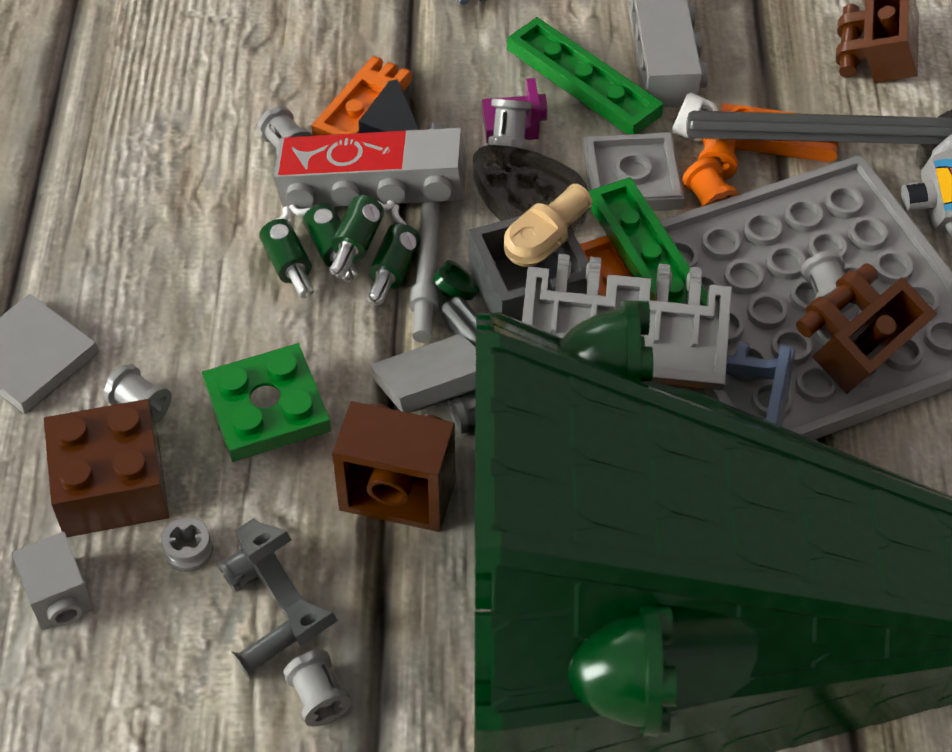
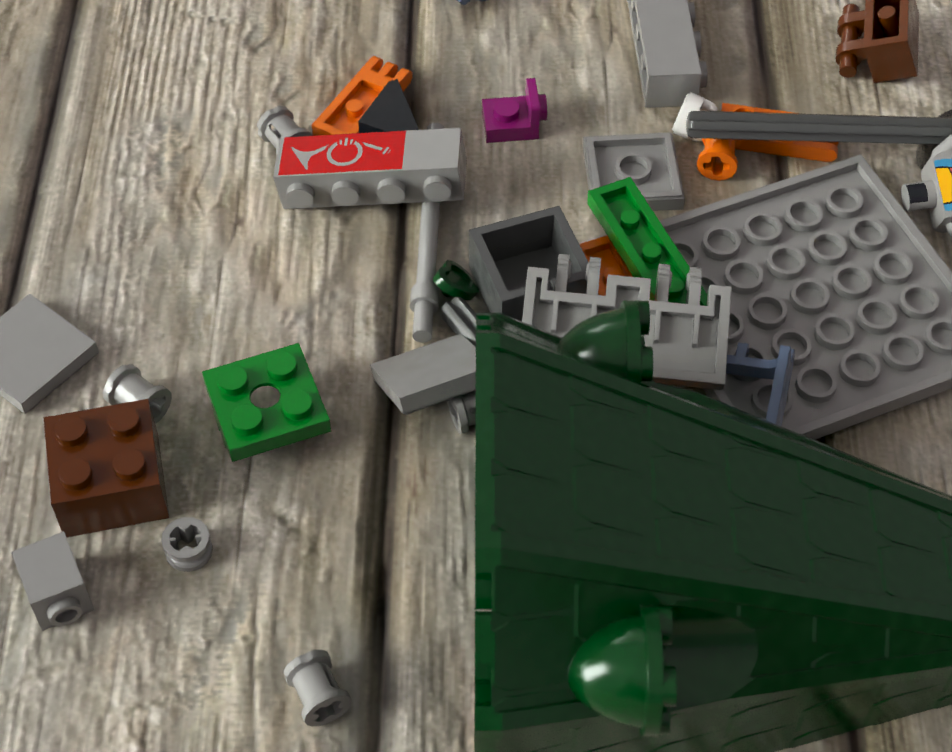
dark grey piece [217,518,338,679] -> none
dark green piece [259,203,359,298] -> none
dark green piece [330,195,420,305] -> none
reddish brown brick [332,401,456,532] -> none
clear smoke piece [473,145,588,233] -> none
light grey bush [488,99,532,148] -> none
tan arm [504,183,593,267] -> none
green plate [507,17,664,135] -> none
orange bush [682,158,739,207] -> none
reddish brown brick [796,263,937,394] -> none
light grey bush [801,250,855,313] -> none

